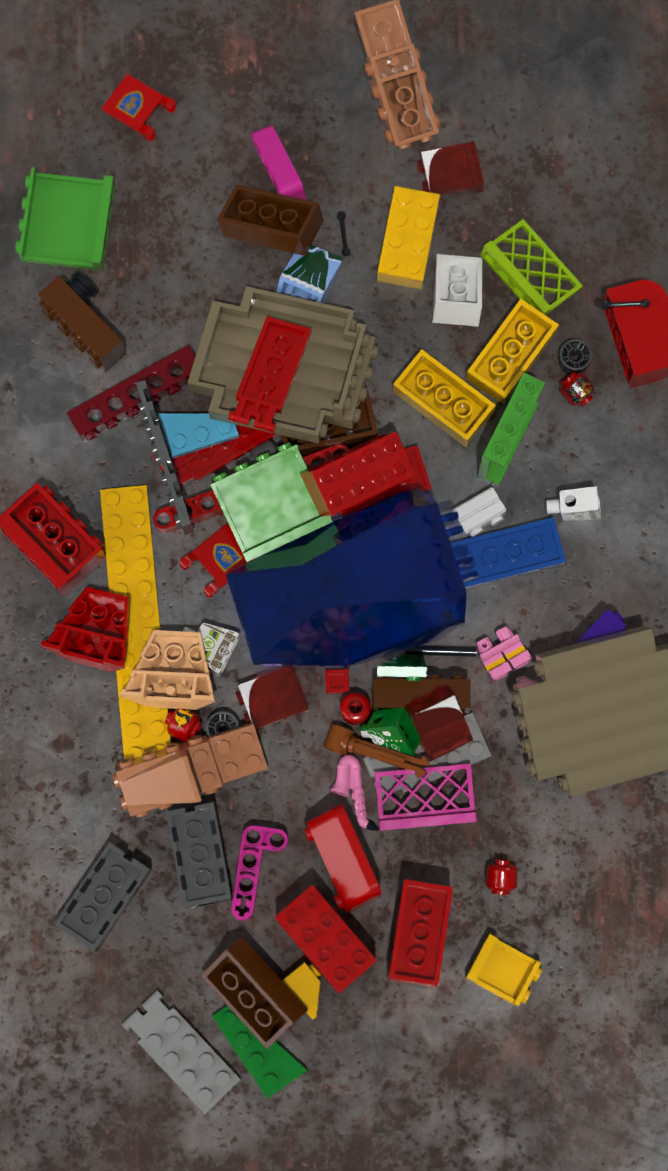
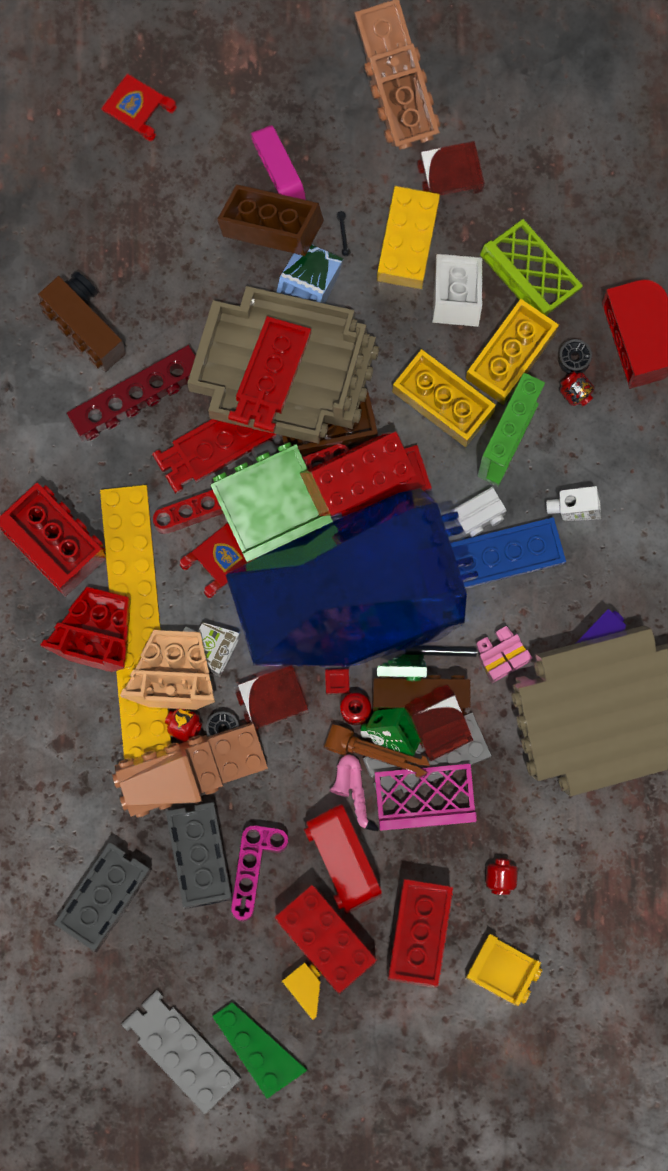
bright green panel [16,167,115,271] -> none
dark grey wing [136,380,194,535] -> none
medium azure wing [158,413,239,459] -> none
reddish brown brick [201,937,308,1049] -> none
black hinge [600,299,650,310] -> none

